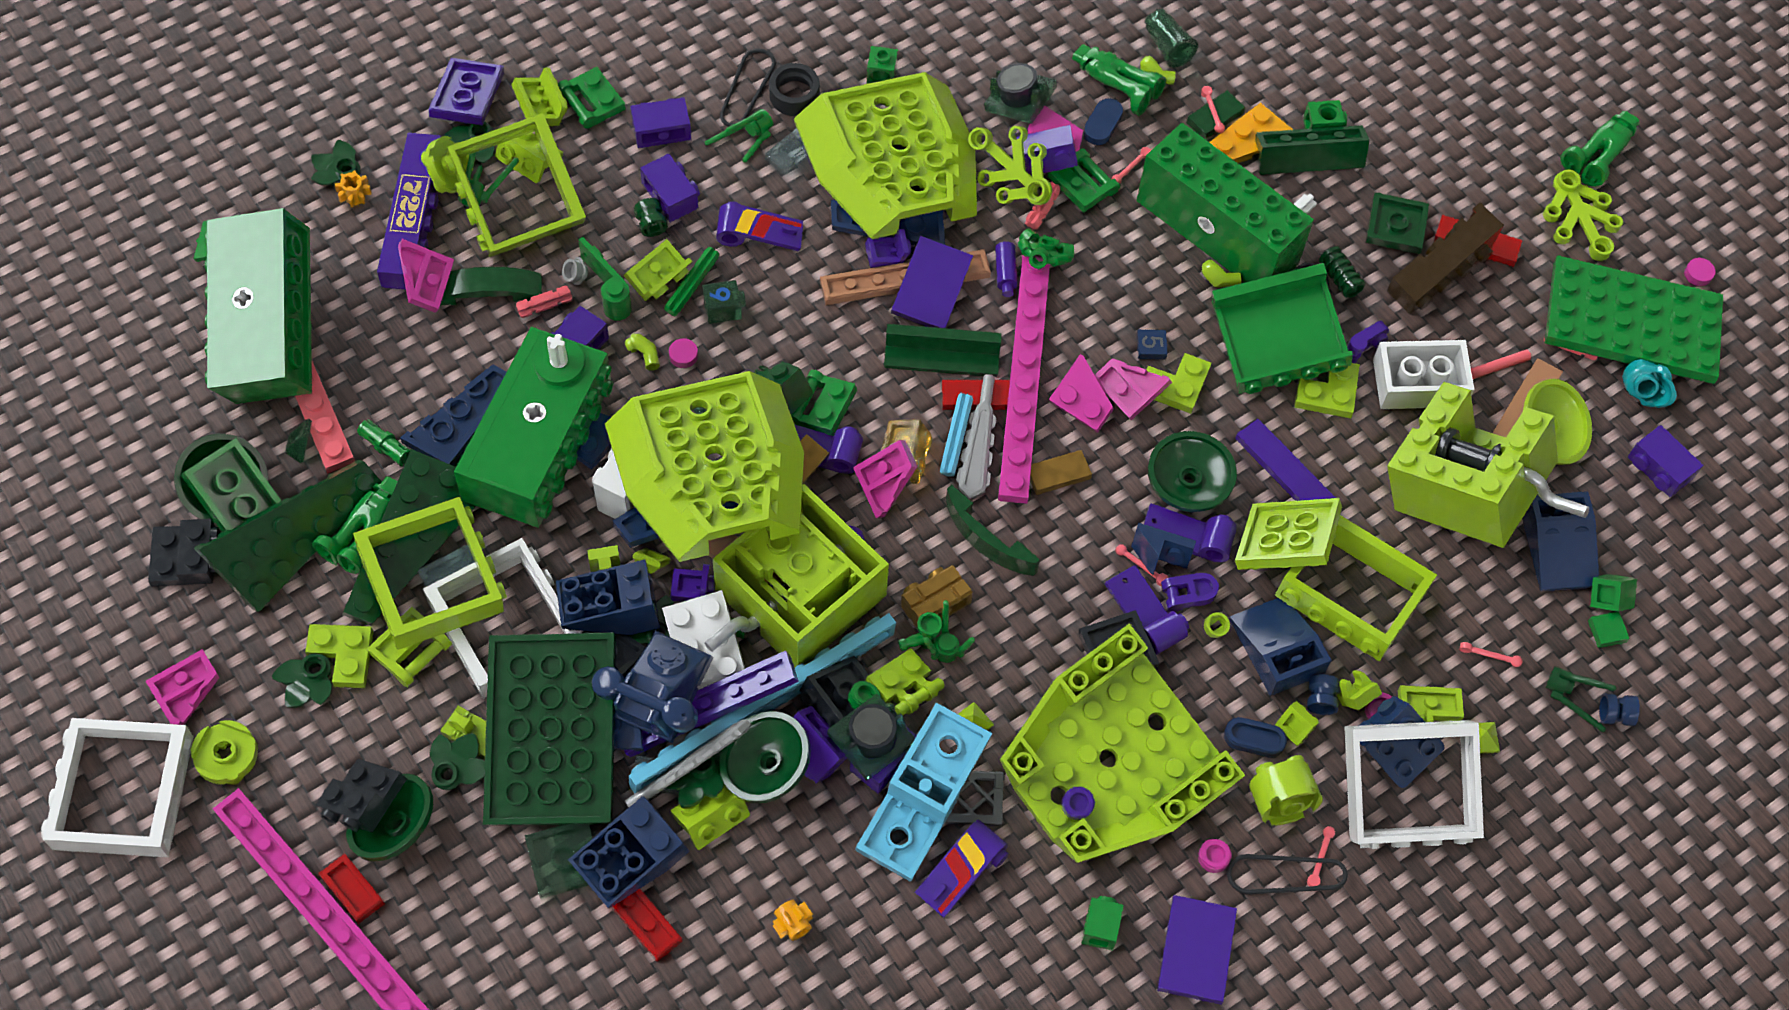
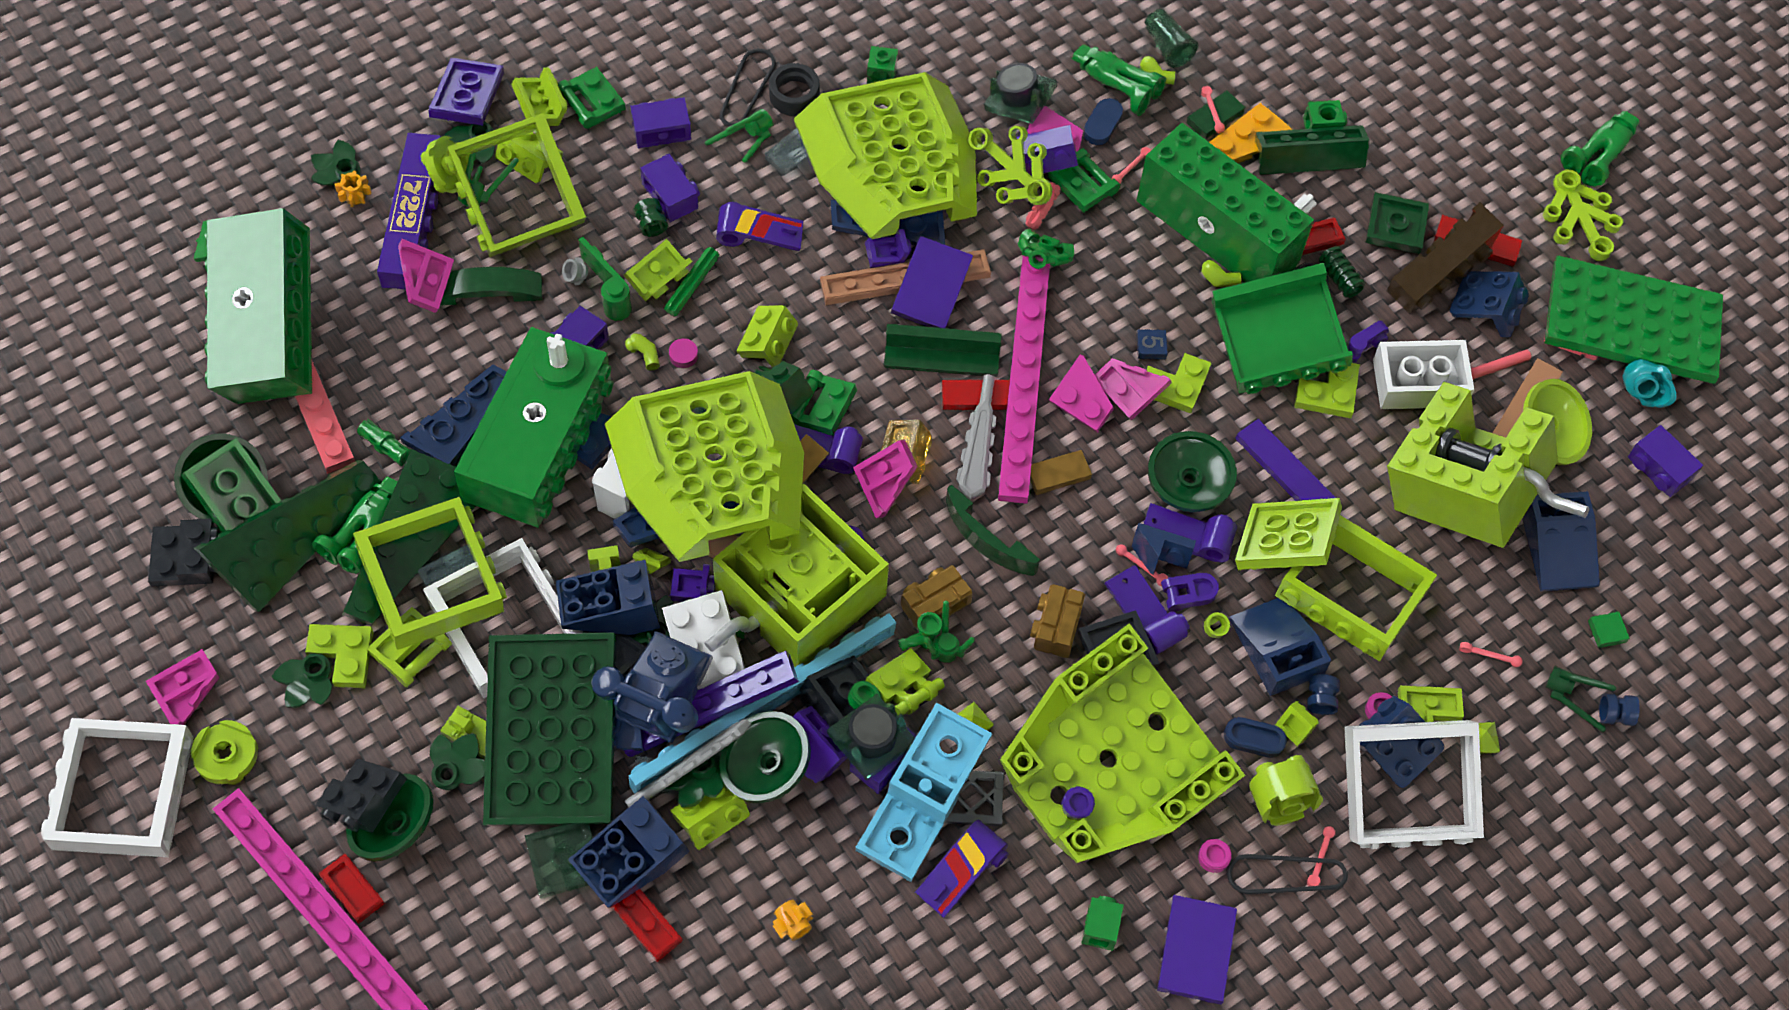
clear green slope [285,419,312,463] -> none
coral axle [516,286,572,318] -> none
clear green brick [702,280,746,324] -> none
medium azure axle [940,393,973,477] -> none
dark purple cylinder [995,242,1018,297] -> none
lime tile [1337,670,1382,710] -> none
green panel [1590,574,1637,612] -> none
dark pink tile [1684,258,1715,286] -> none
none -> lime bracket [736,305,798,367]
none -> pearl gold brick [1030,584,1085,658]
none -> red tile [1302,217,1346,255]
none -> dark blue bracket [1450,271,1529,337]

